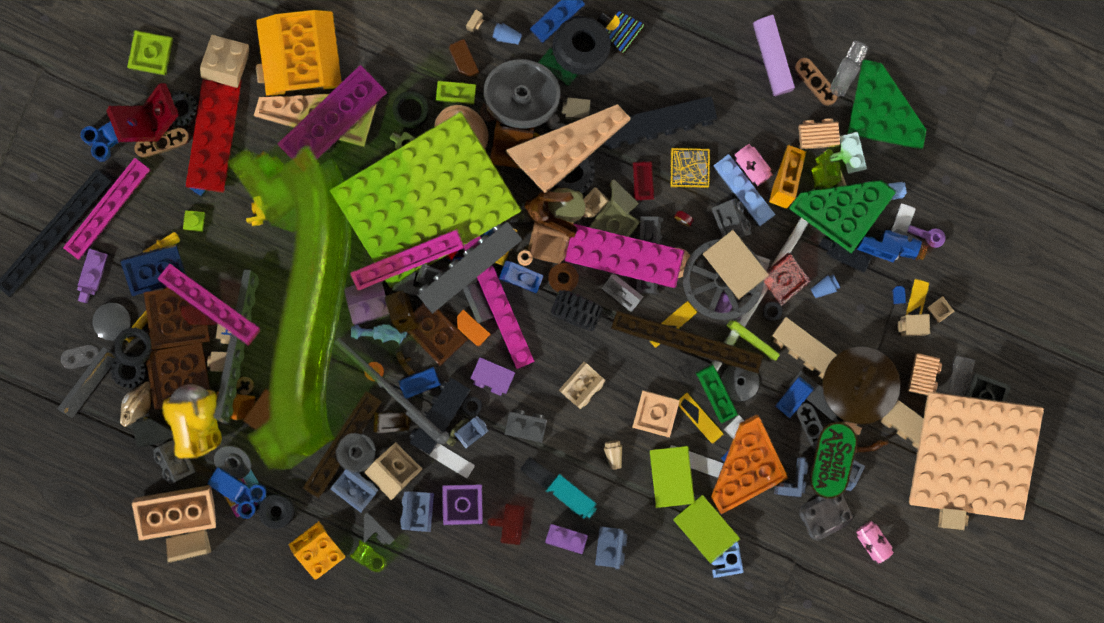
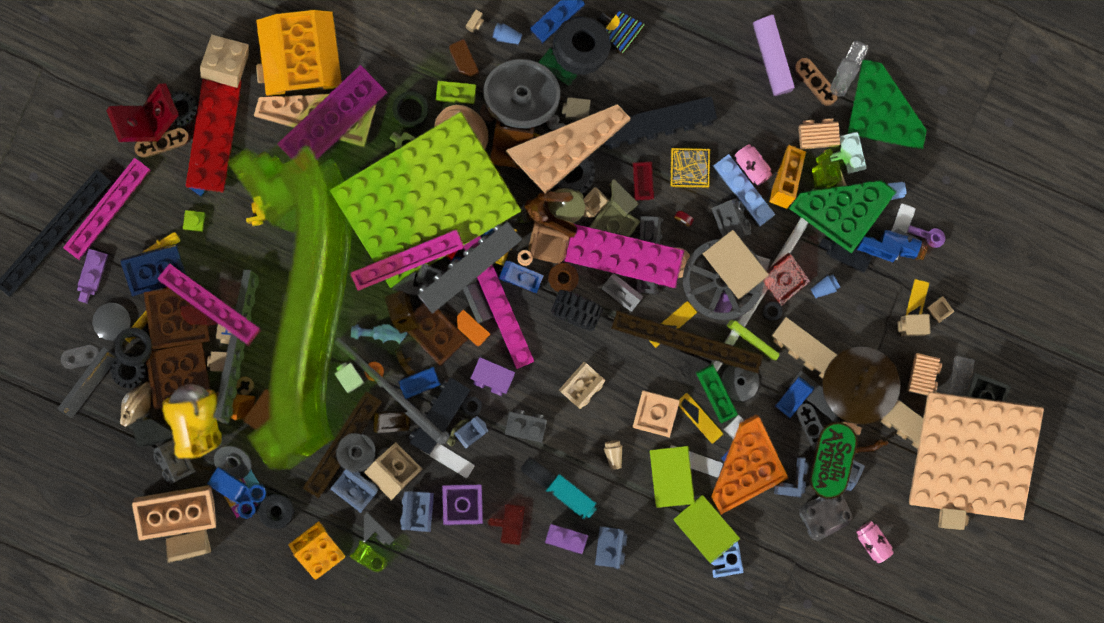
blue piece [81,121,134,162] -> none
lime tile [127,30,173,76] -> none
medium lavender slope [344,281,389,325] -> none
blue piece [892,286,906,304] -> none
none -> brick [335,362,364,393]

